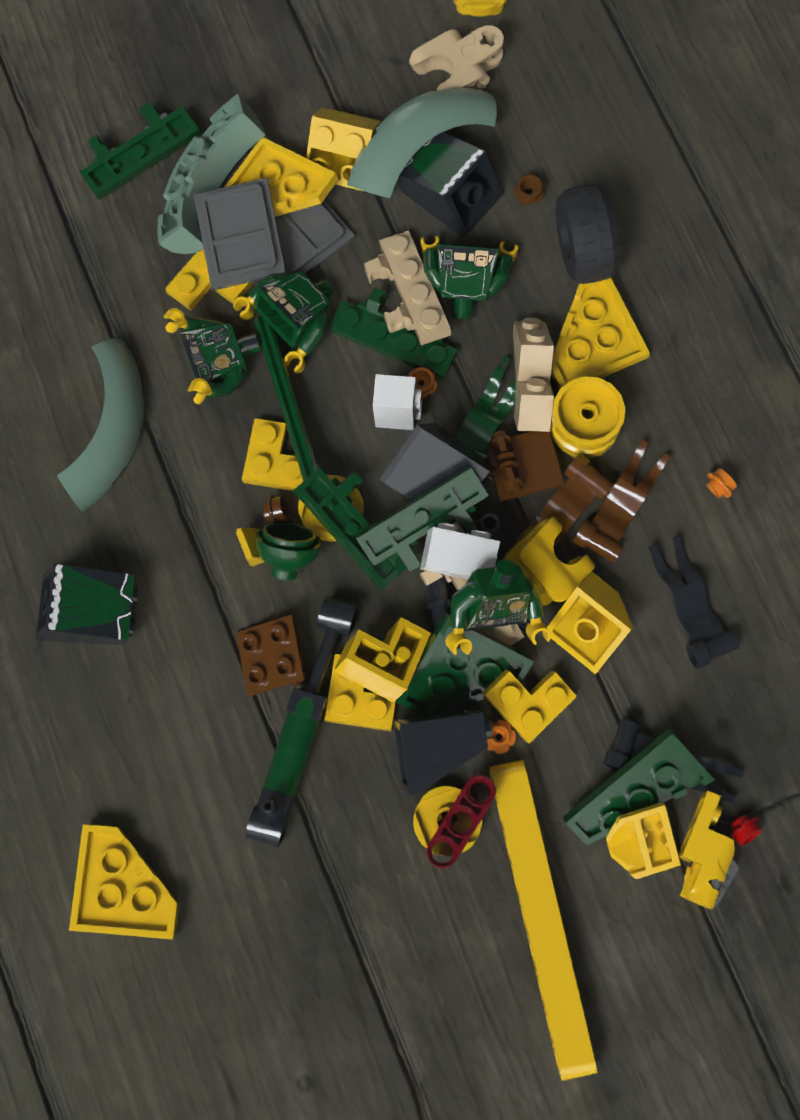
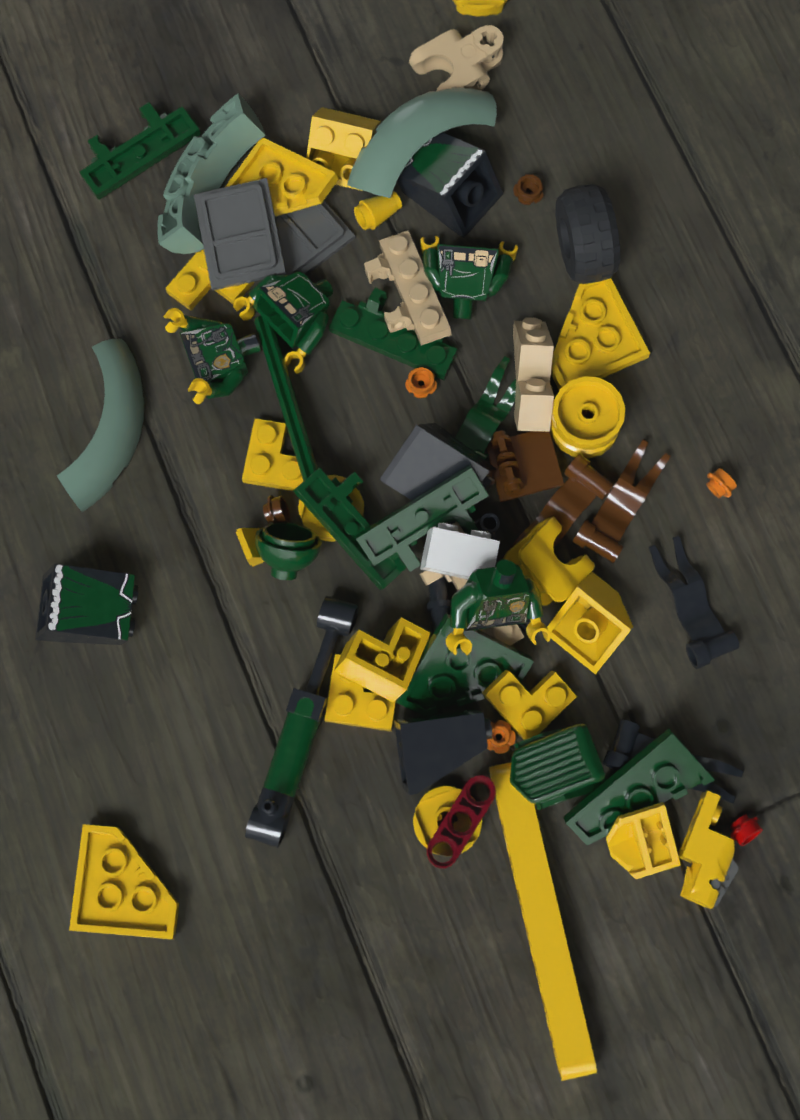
reddish brown hinge [236,615,307,697] -> none
white brick [373,374,422,430] -> none
none -> yellow cone [354,191,402,230]
none -> dark green piece [510,723,605,810]

